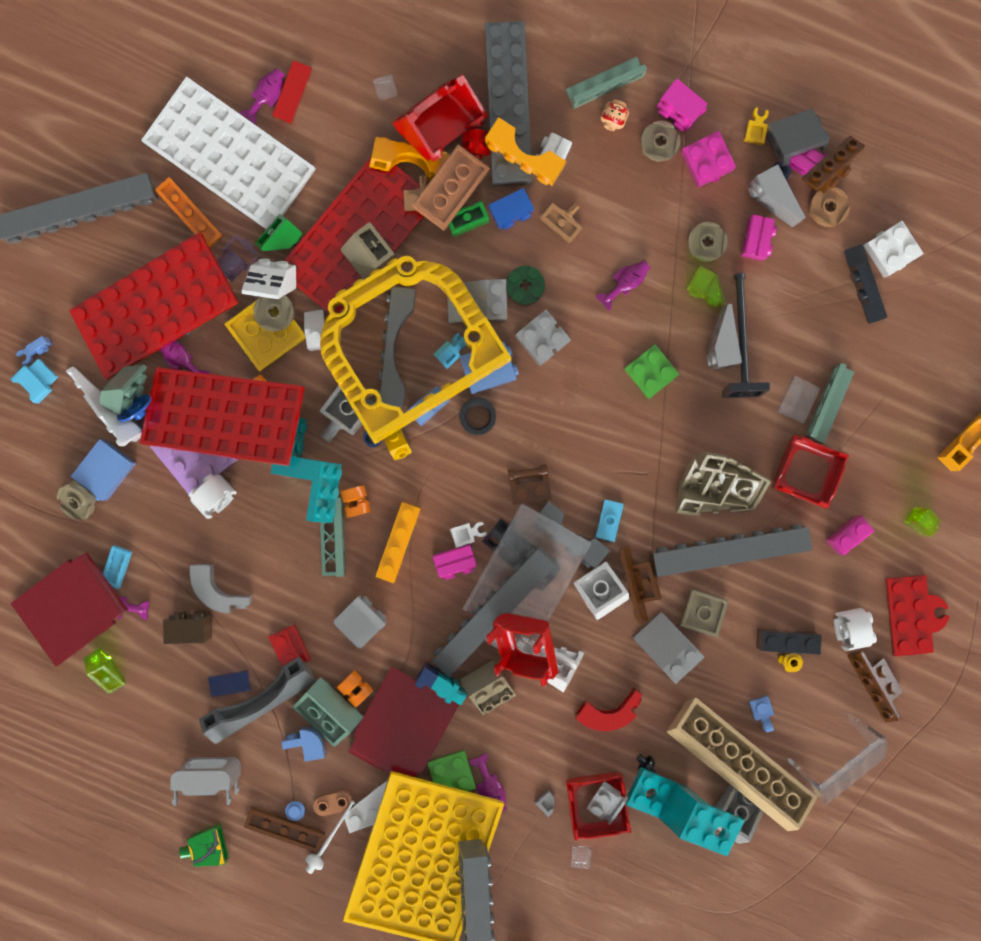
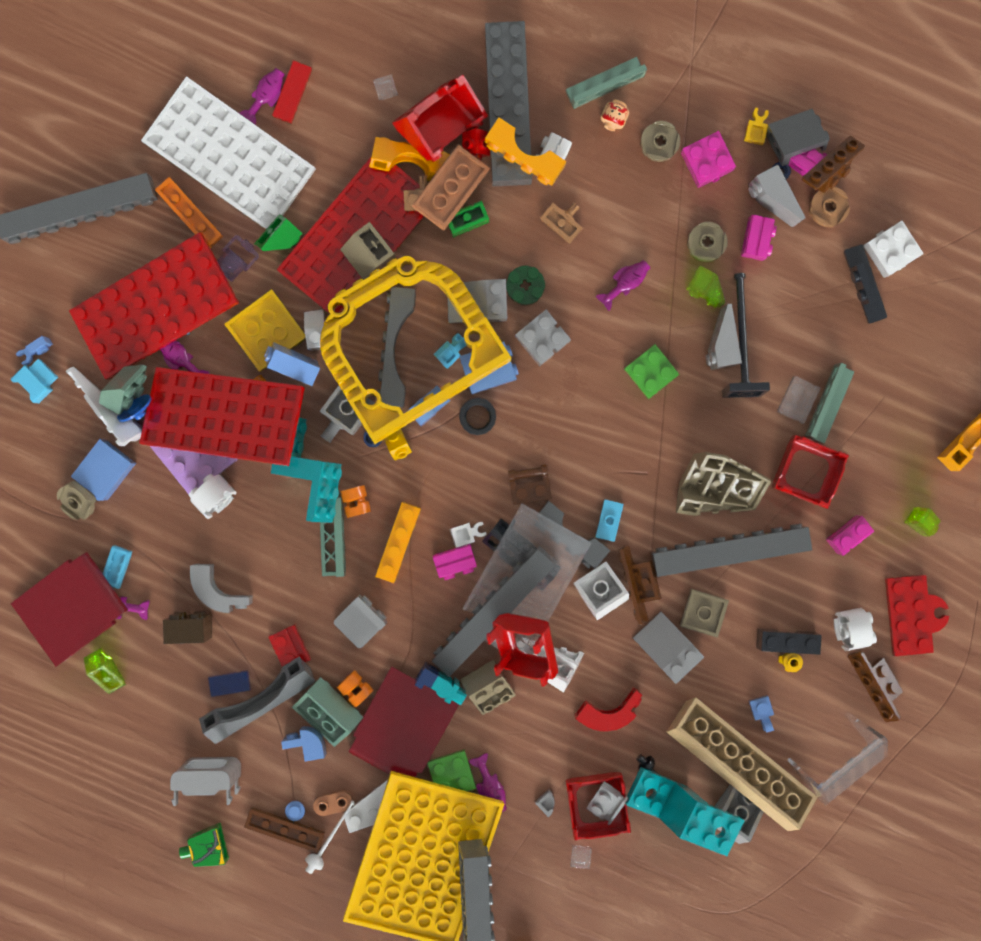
white slope [242,259,296,299] -> none
dark tan plate [254,295,295,332] -> none
blue brick [488,188,534,230] -> none
dark pink brick [656,79,708,133] -> none
none -> medium blue brick [264,342,320,386]

